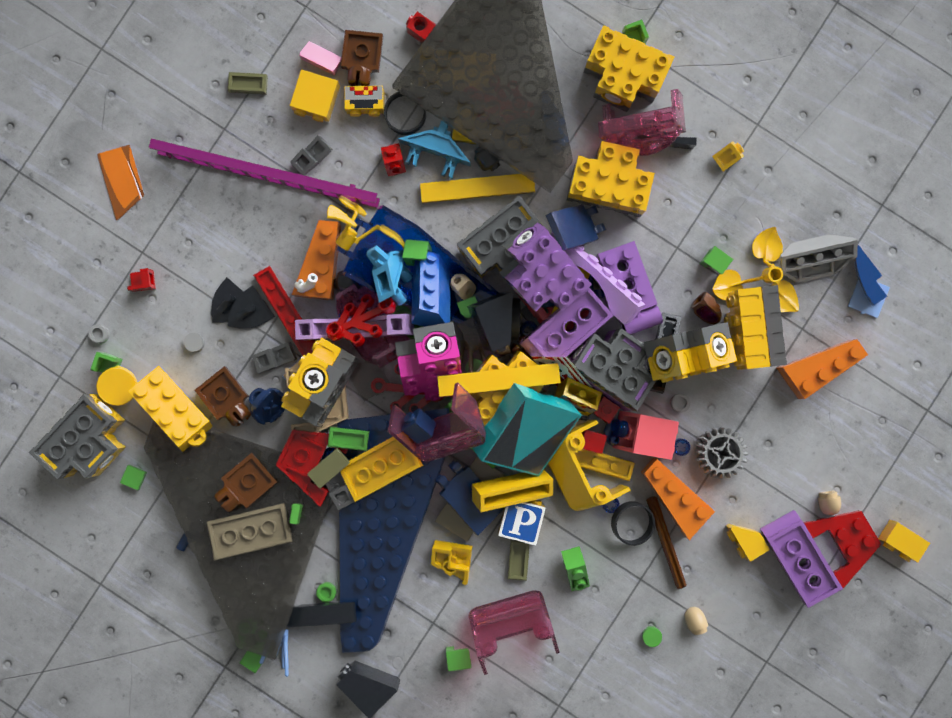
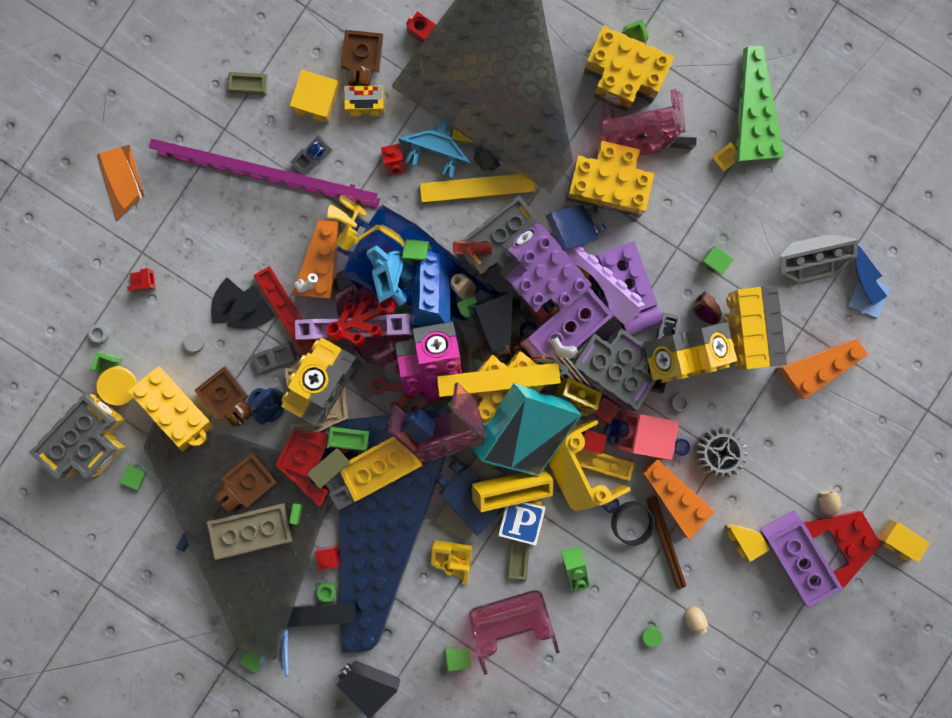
bright pink slope [299,42,342,76] -> none
black tyre [384,91,426,135] -> none
yellow plant [712,227,799,312] -> none
none -> clear blue bush [306,141,326,160]
none -> red brick [315,545,340,571]
none -> clear red axle [453,240,492,256]
none -> light grey arm [549,337,578,359]
none -> bright green wing [734,46,785,163]

